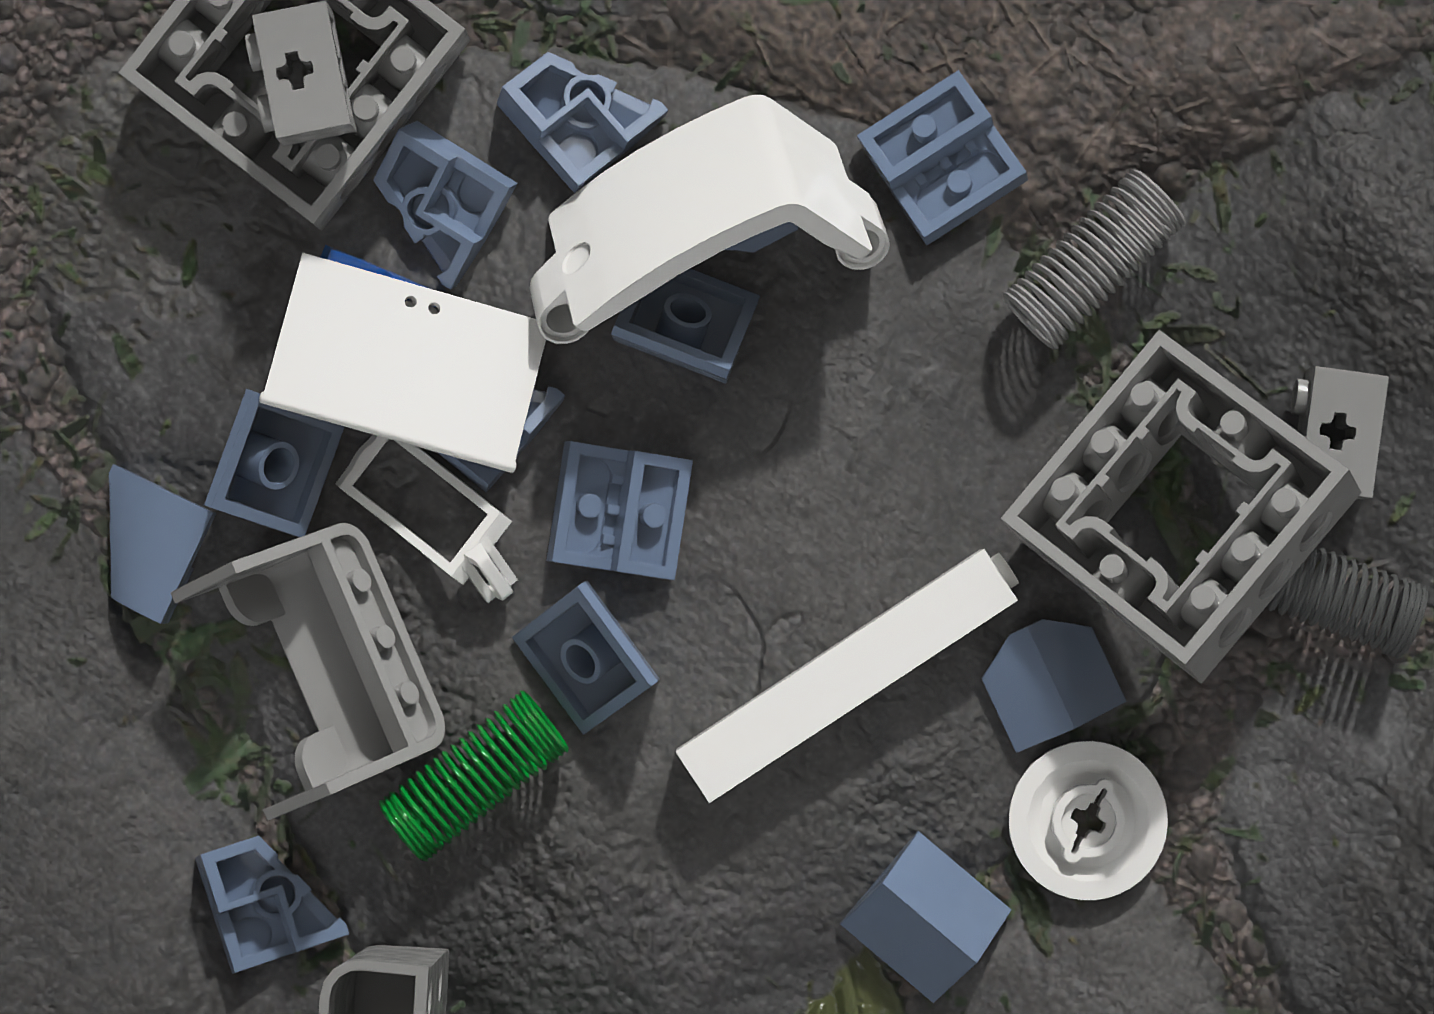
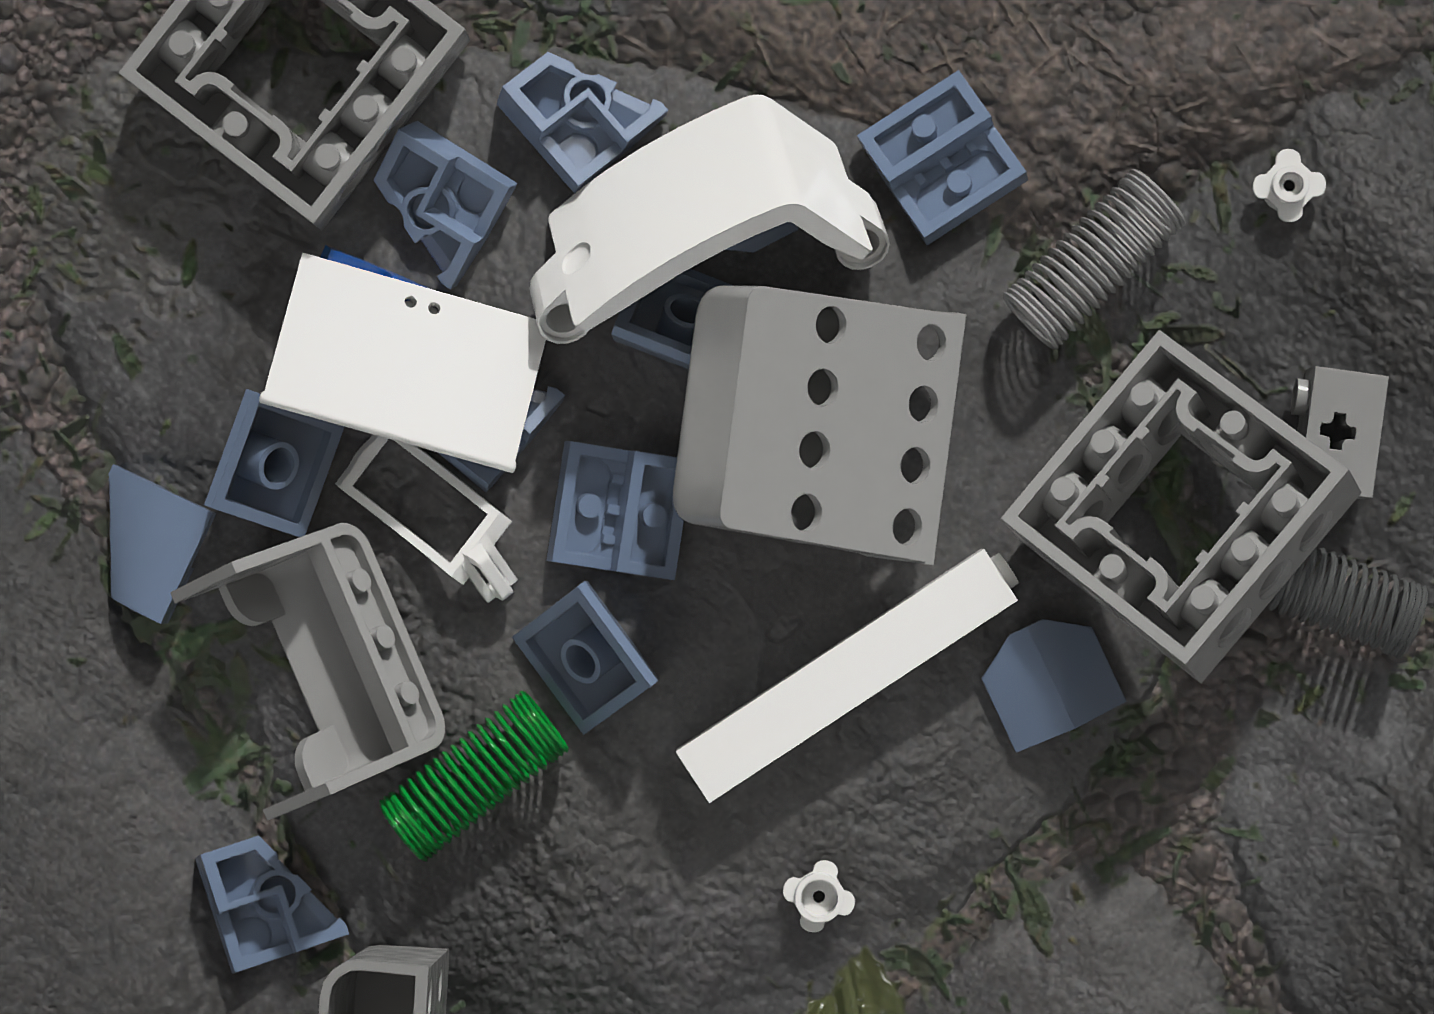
light grey brick [245,0,357,146] -> none
sand blue slope [840,831,1011,1003] -> none
white gear [1009,741,1168,900] -> none
none -> light grey piece [673,285,966,565]
none -> white plate [783,860,855,932]
none -> white plate [1252,149,1326,222]

